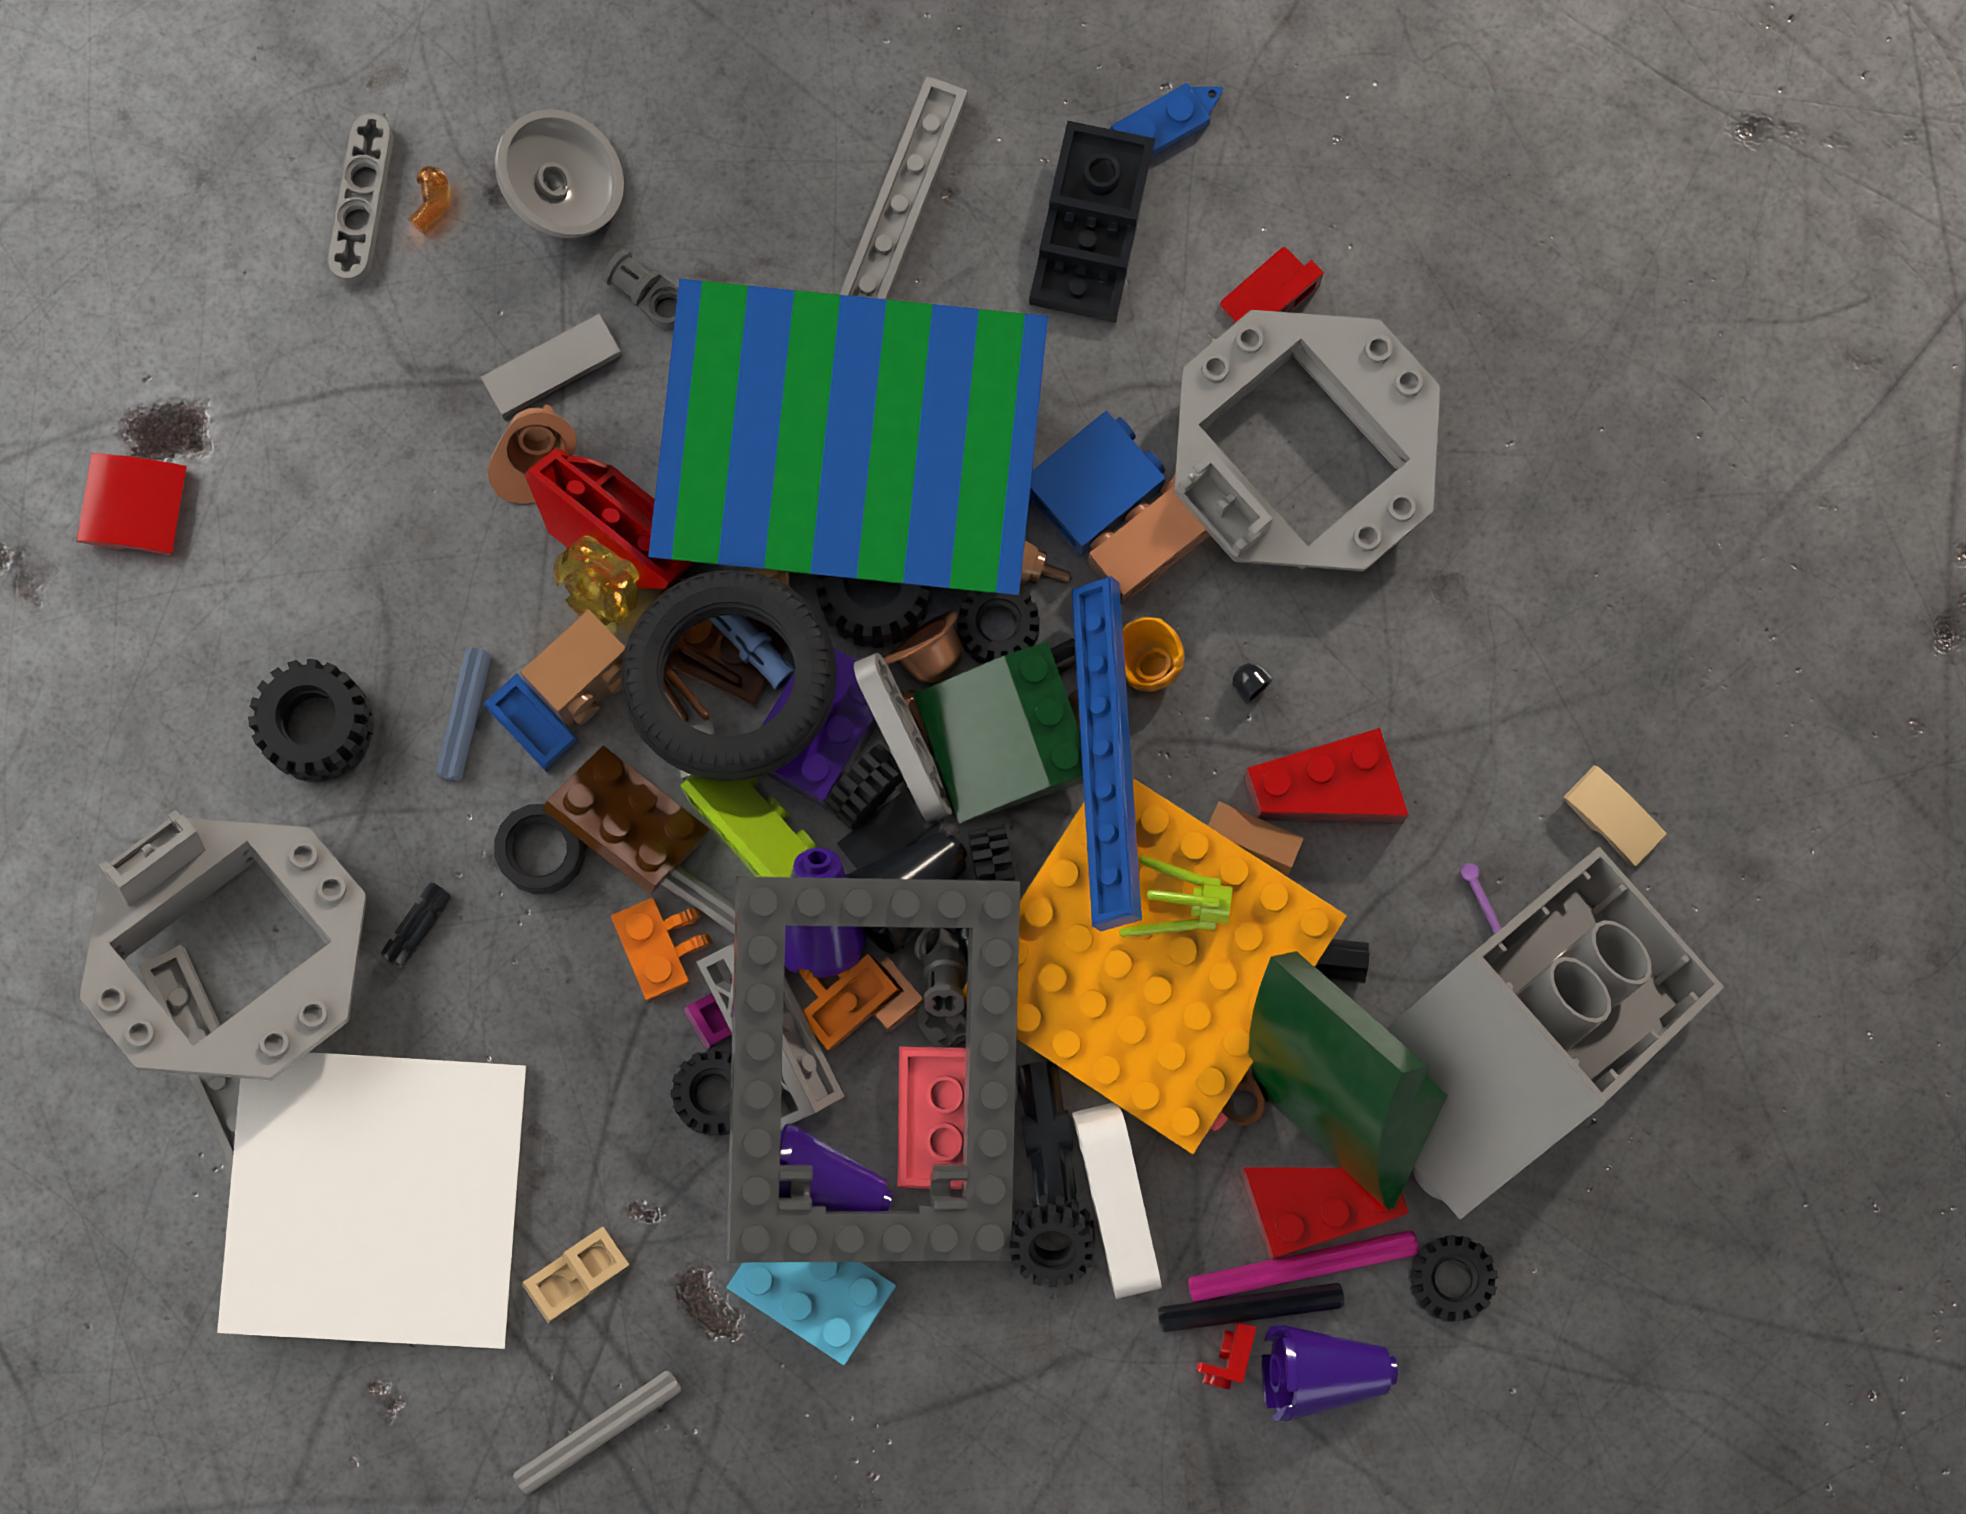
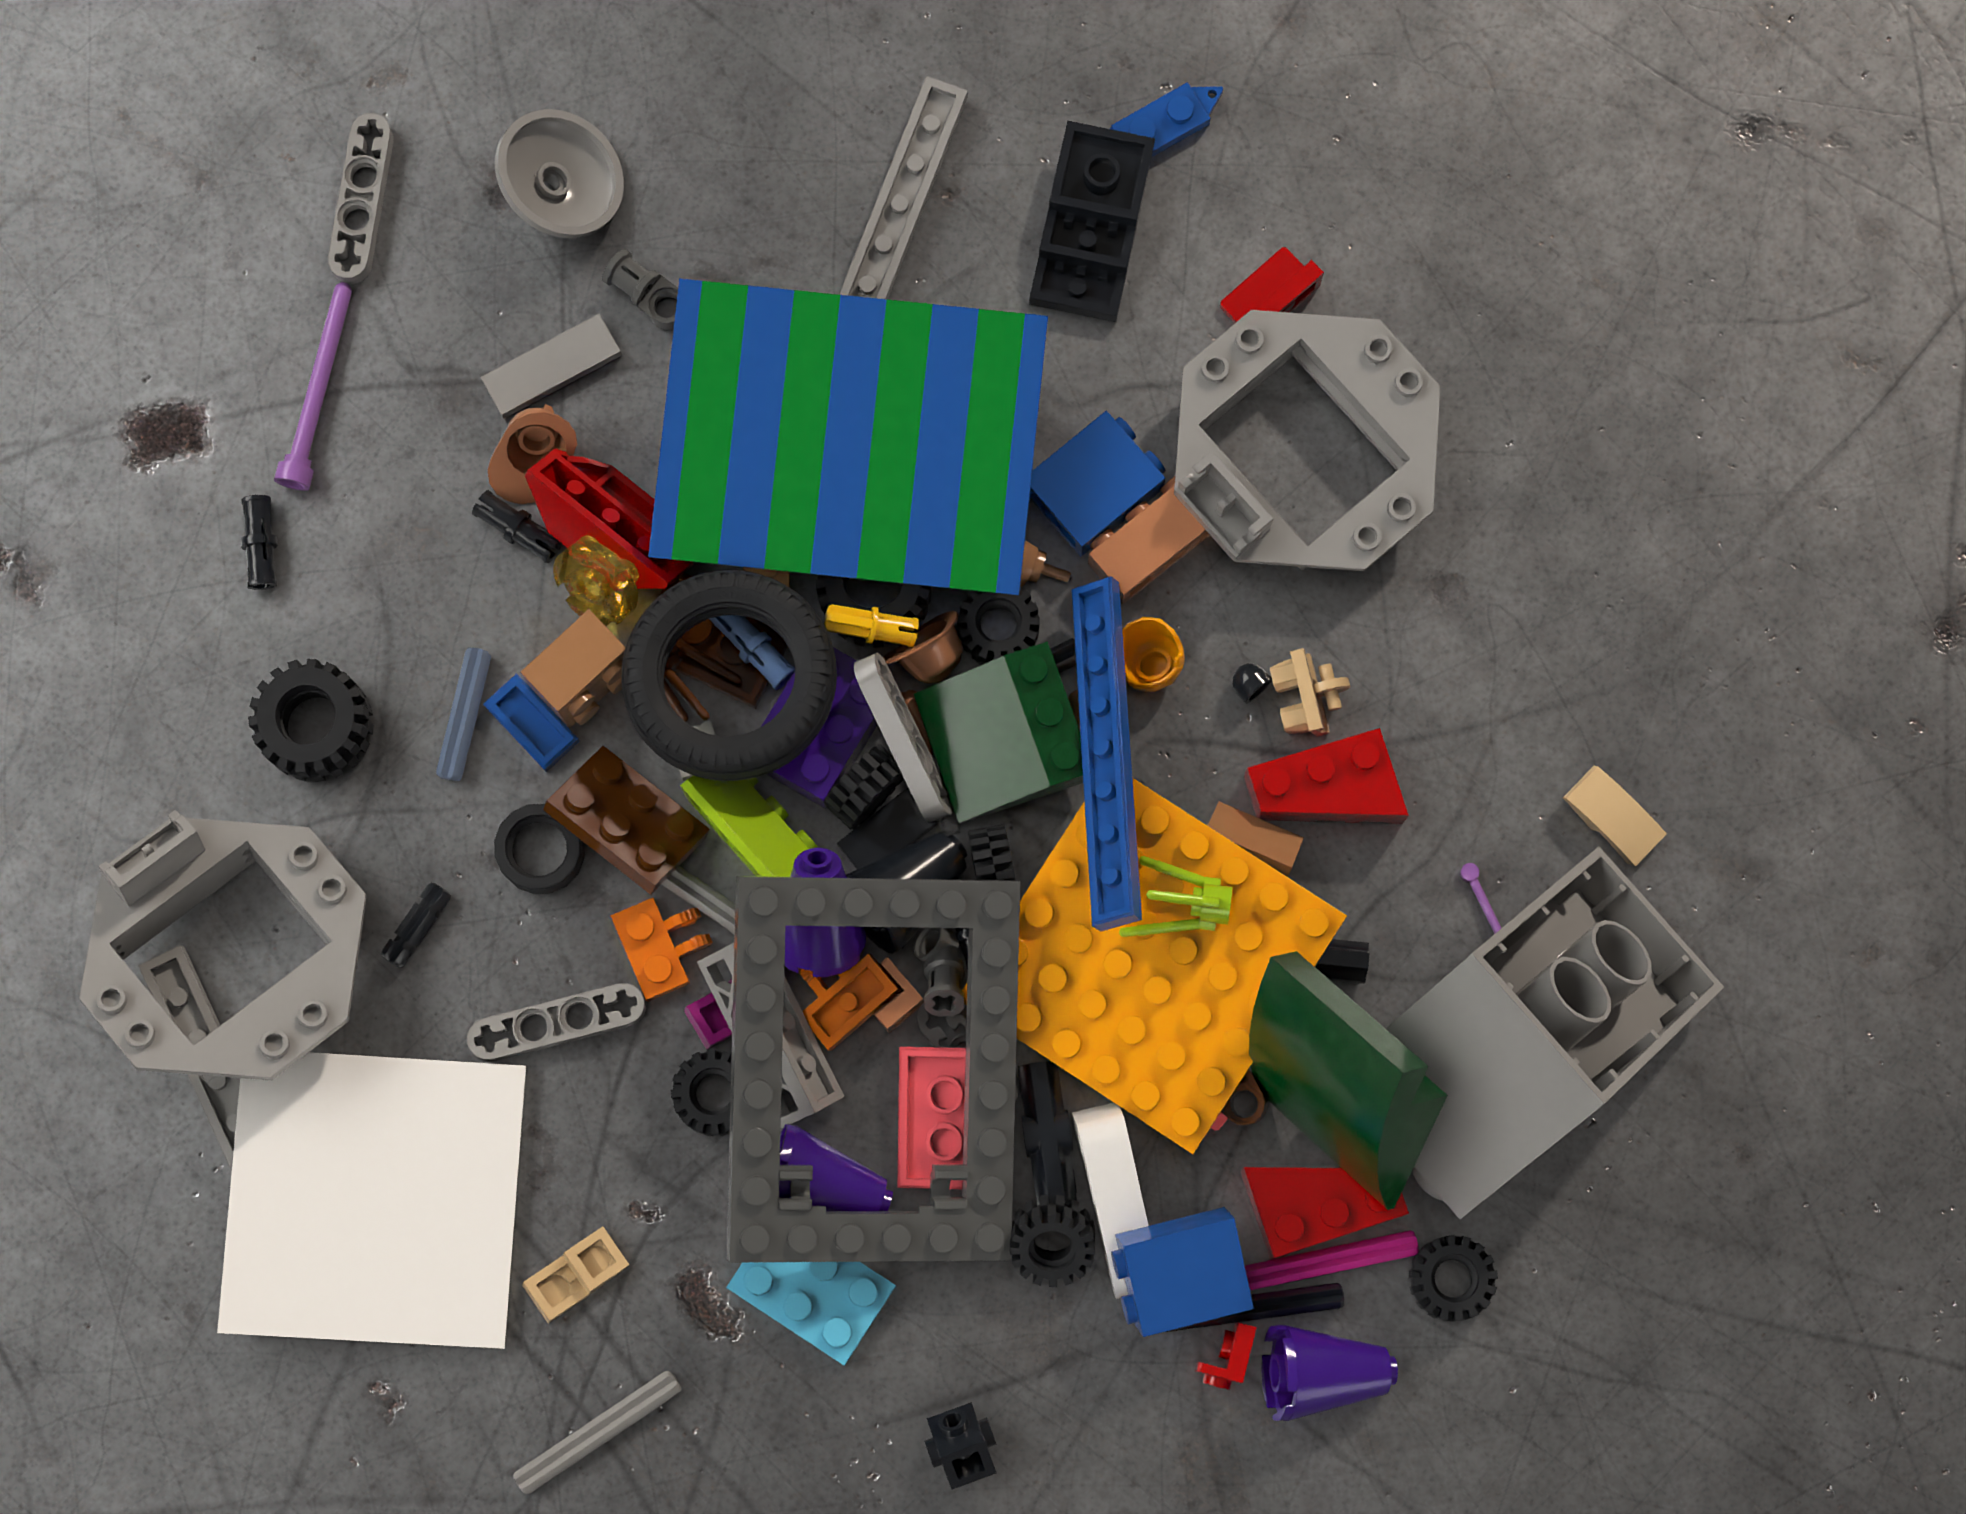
red slope [76,453,187,556] -> none
clear orange arm [408,166,451,234] -> none
none -> black pin [240,495,278,590]
none -> medium lavender piece [274,282,352,491]
none -> light grey beam [467,983,647,1062]
none -> black pin [472,490,562,563]
none -> yellow axle [824,604,919,647]
none -> black brick [924,1402,997,1490]
none -> blue brick [1111,1207,1254,1337]
none -> tan hips [1270,648,1351,737]

